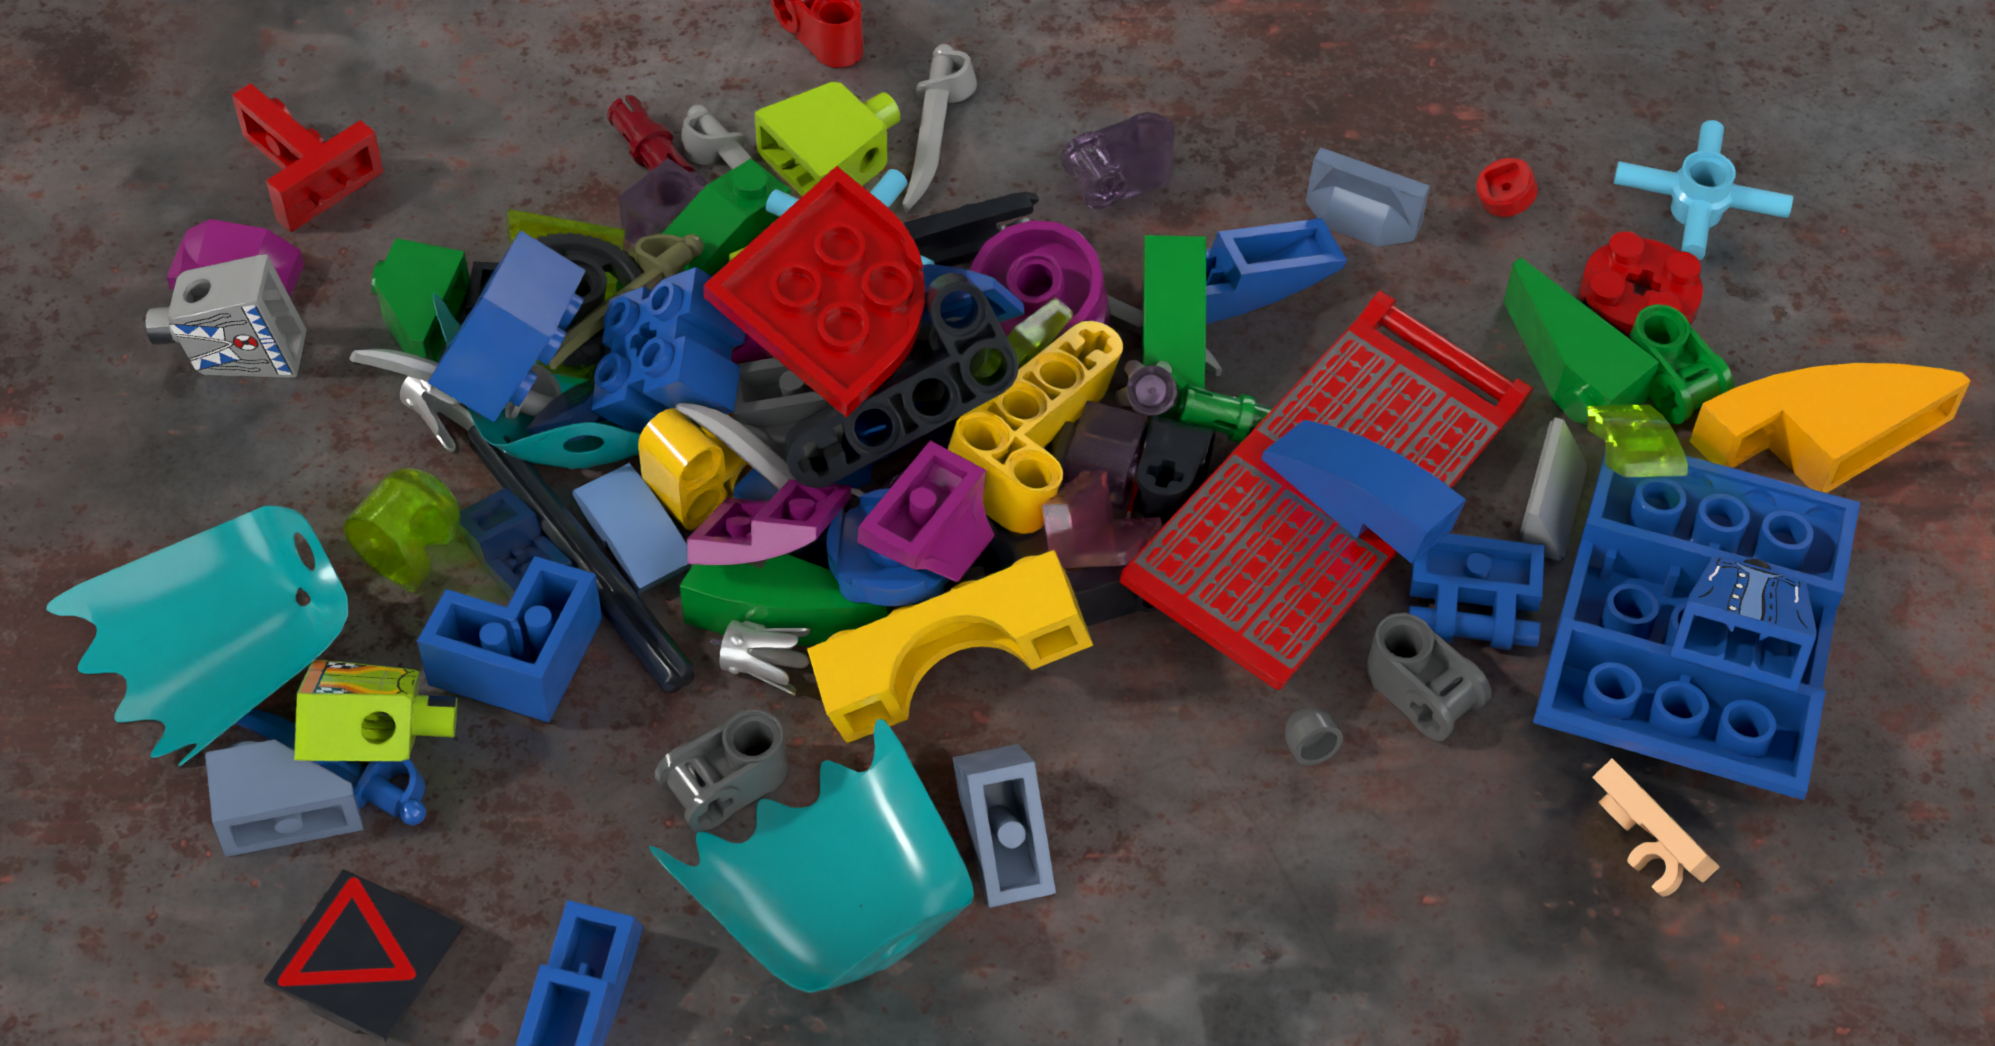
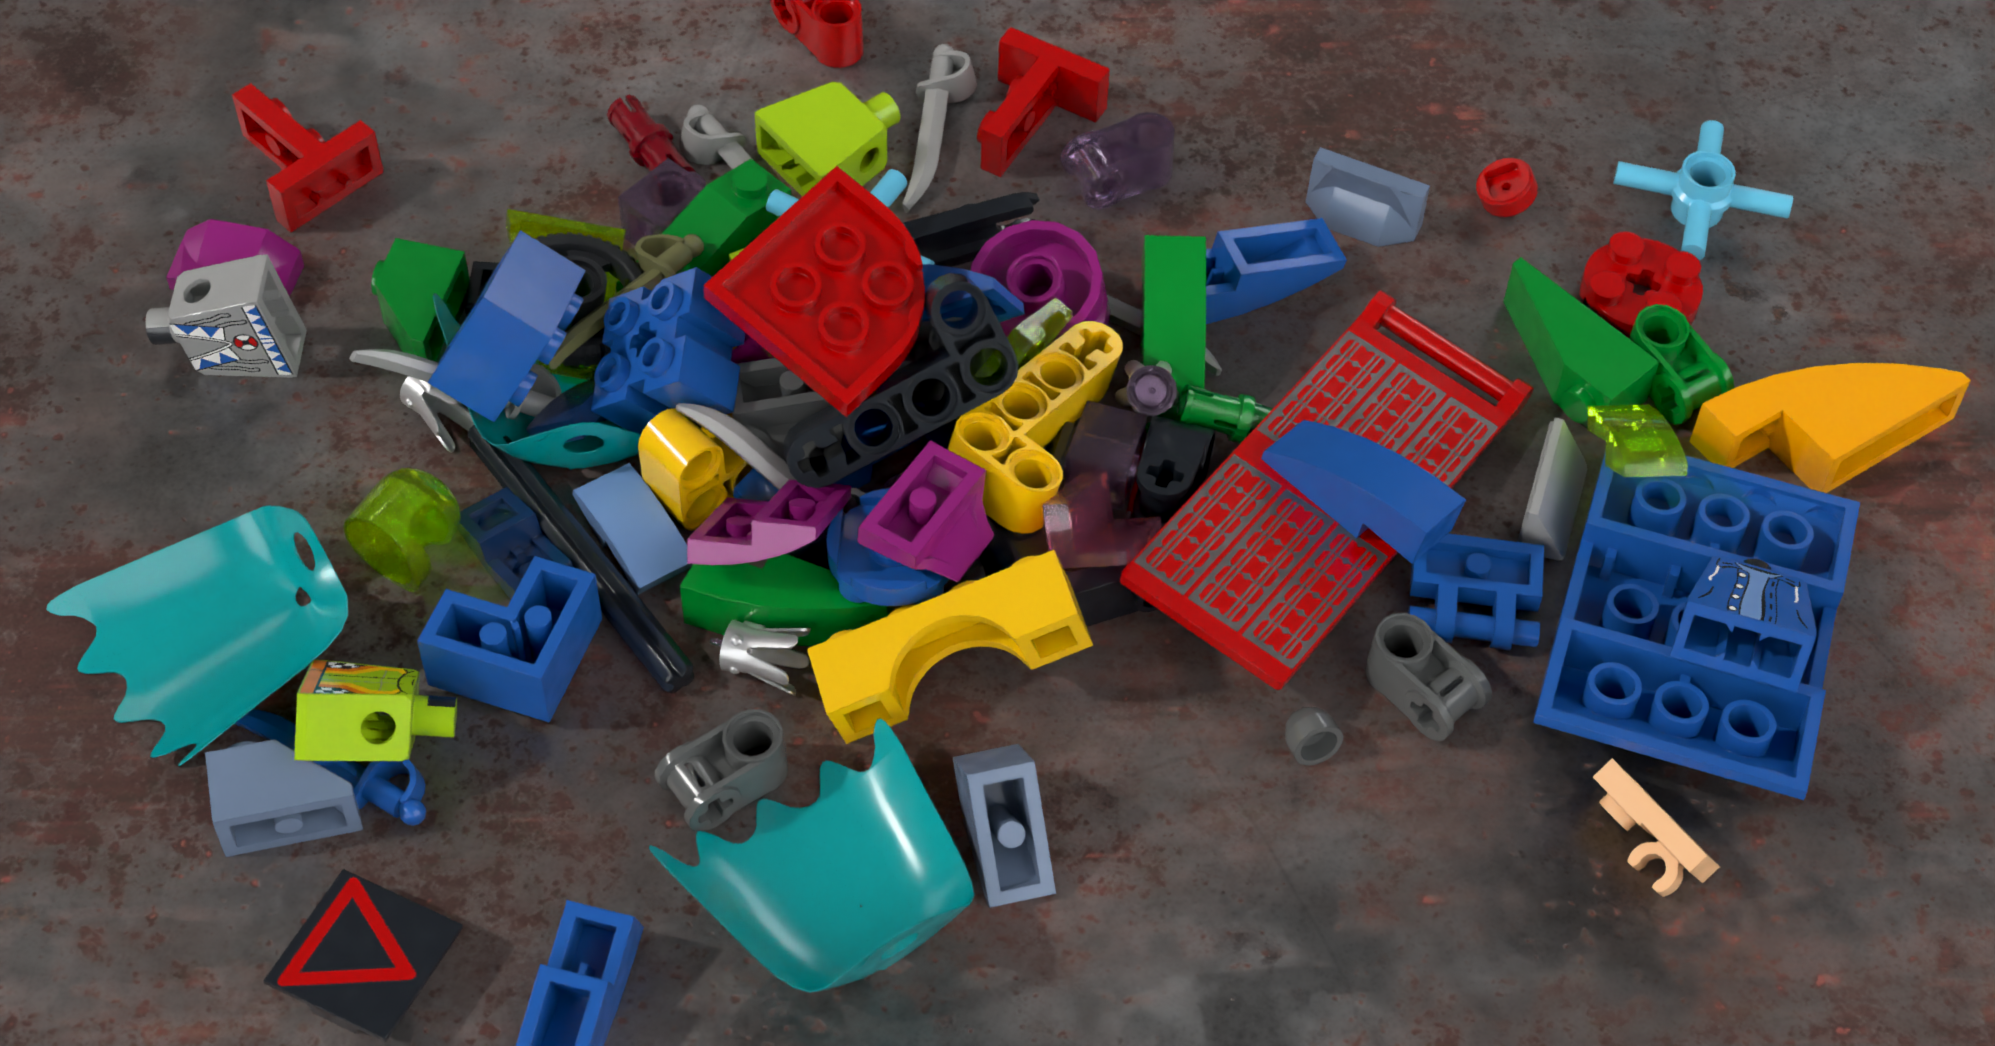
none -> red bracket [977,27,1110,177]

